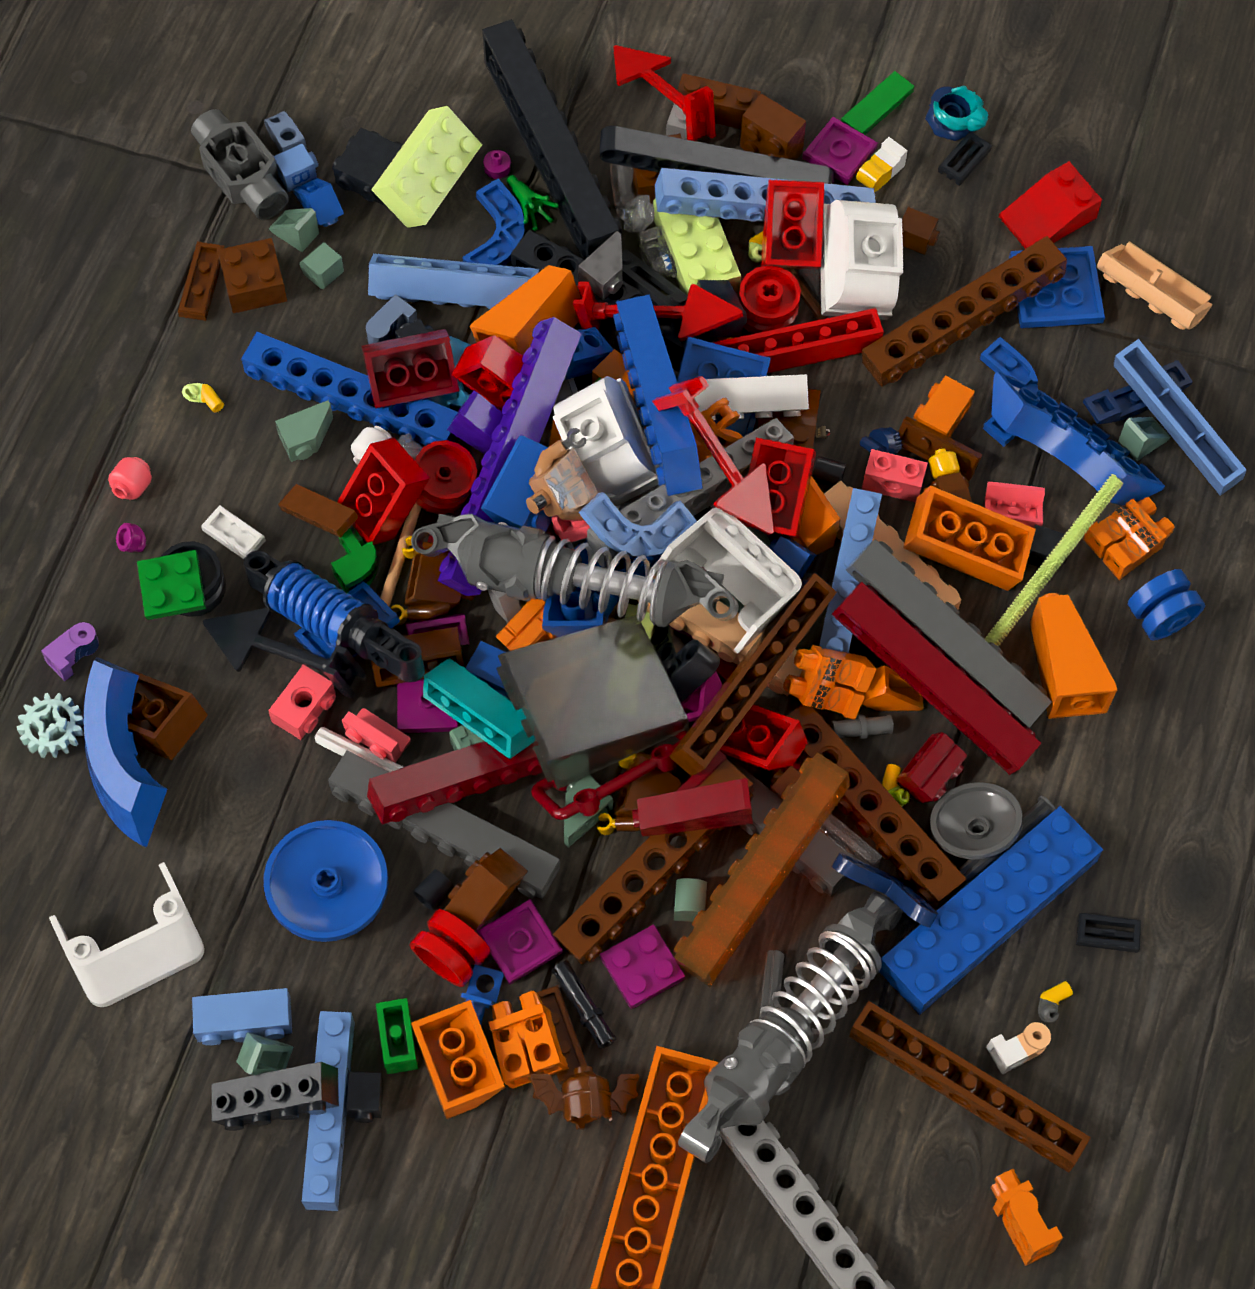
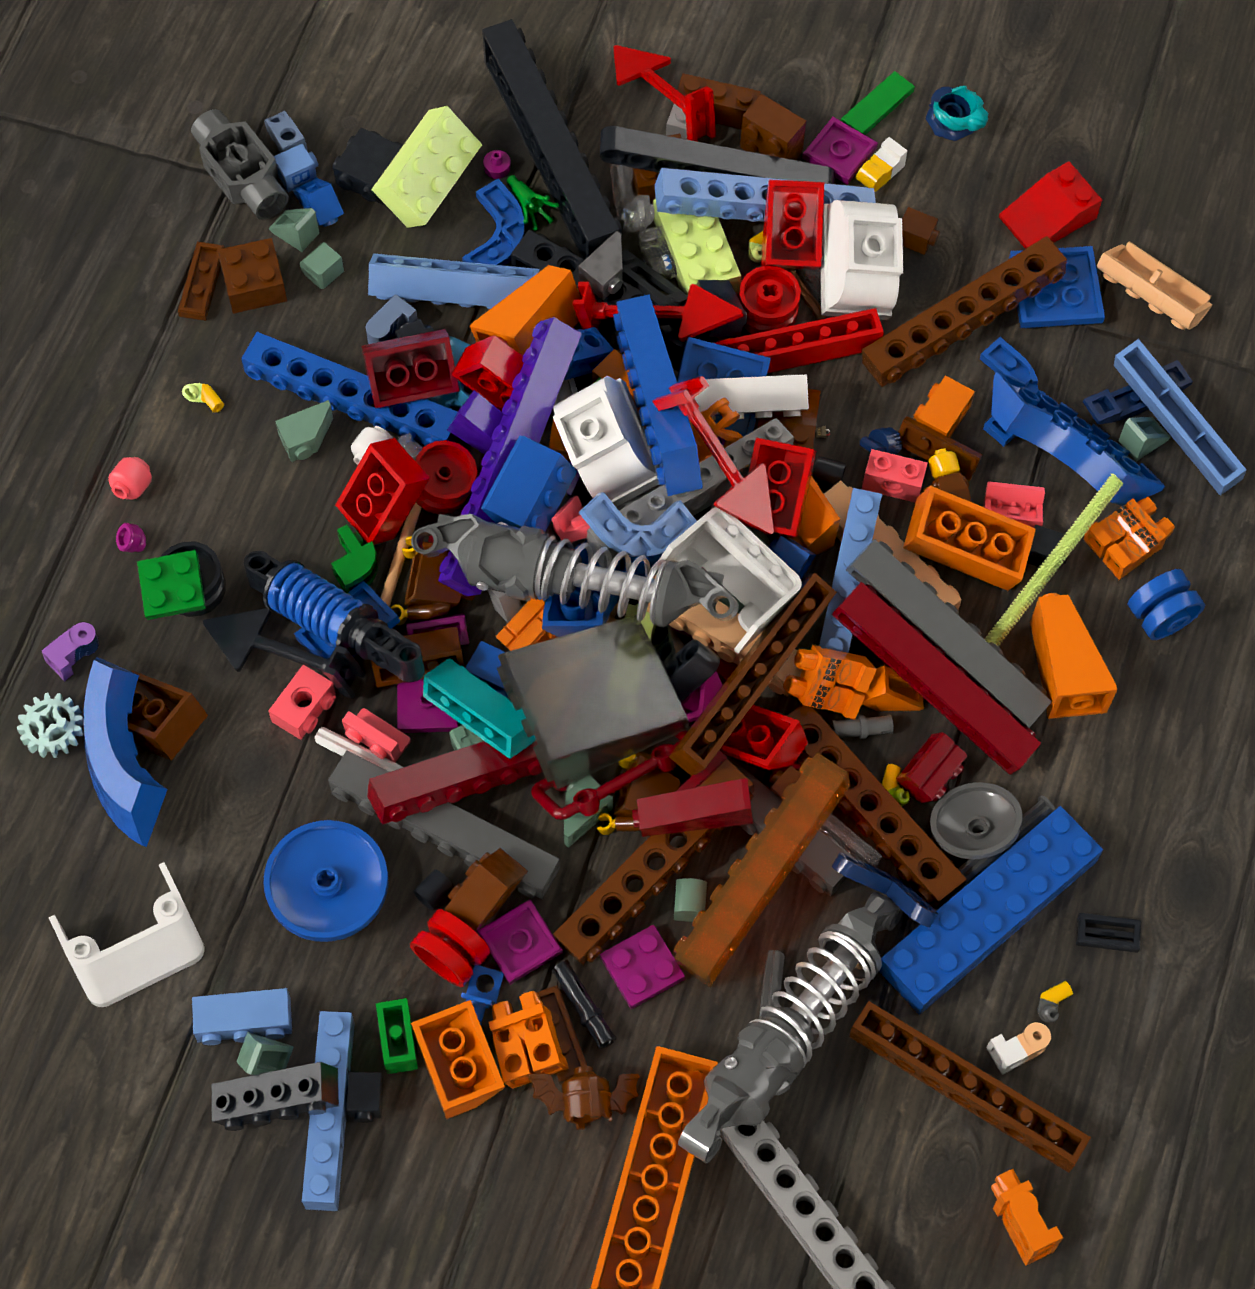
white plate [201,505,266,559] -> none
reddish brown tile [278,484,359,538] -> none
medium nougat torso [526,428,620,521] -> none
black tile [938,131,992,186] -> none

